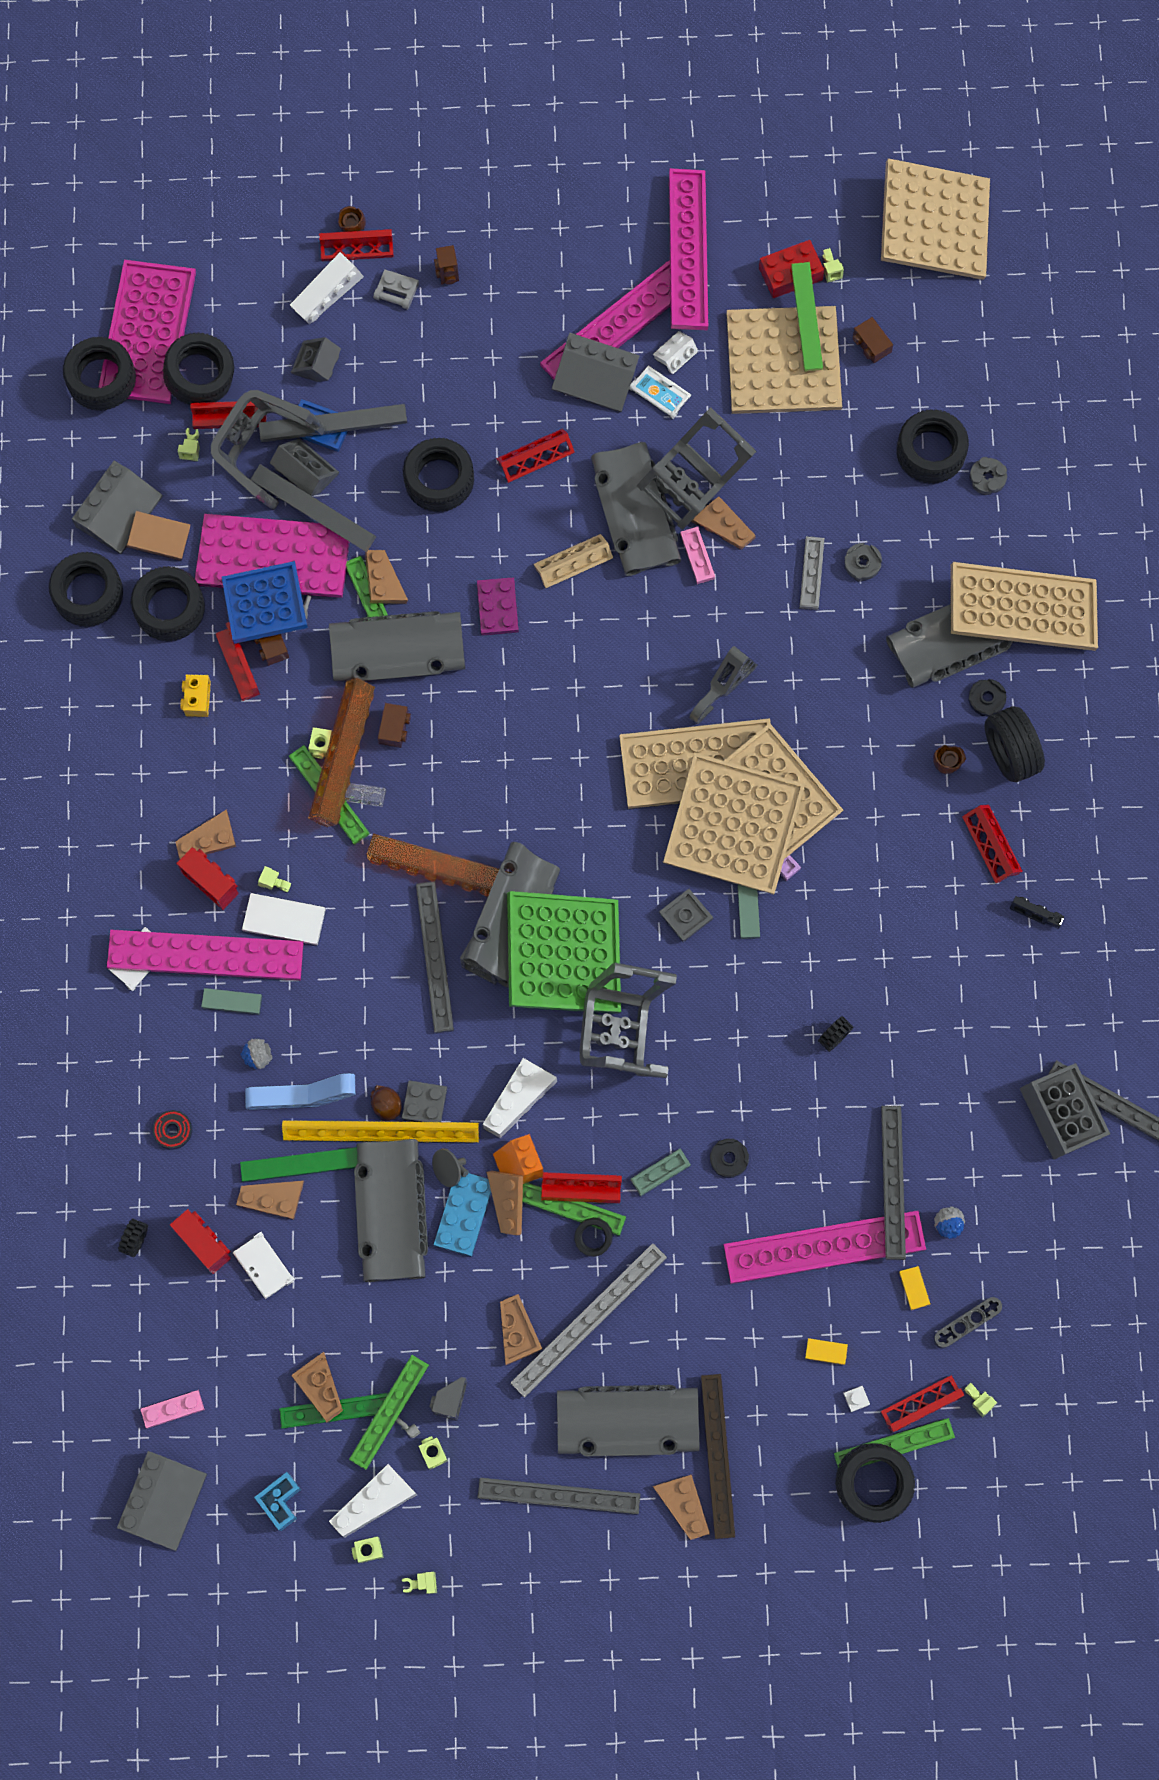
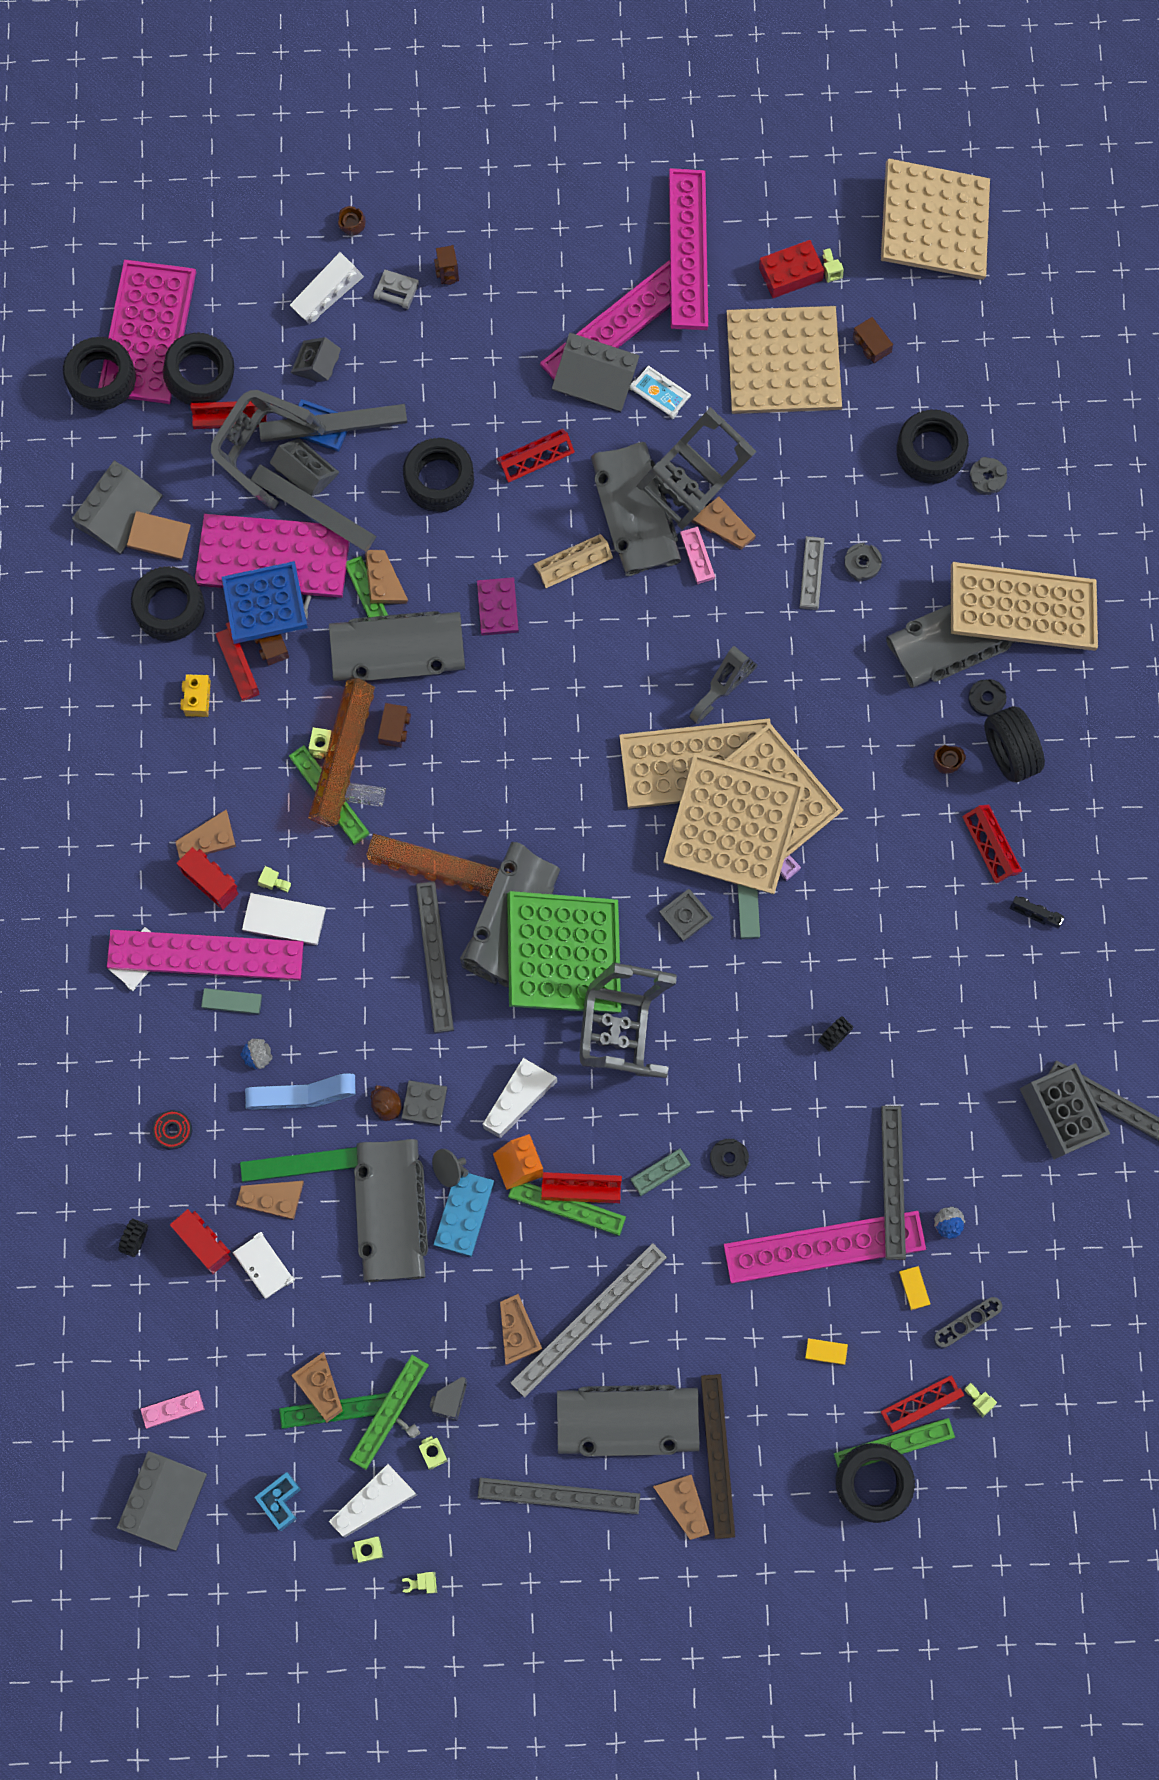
black tyre [49,552,123,627] -> none
yellowish green piece [178,428,200,461] -> none
yellow plate [282,1121,479,1142] -> none
red fence [319,229,394,261] -> none
medium nougat wing [487,1171,523,1235] -> none
black tyre [574,1217,613,1257] -> none
white bracket [653,331,698,374] -> none
bright green tile [791,262,823,372] -> none
white plate [843,1386,870,1412] -> none

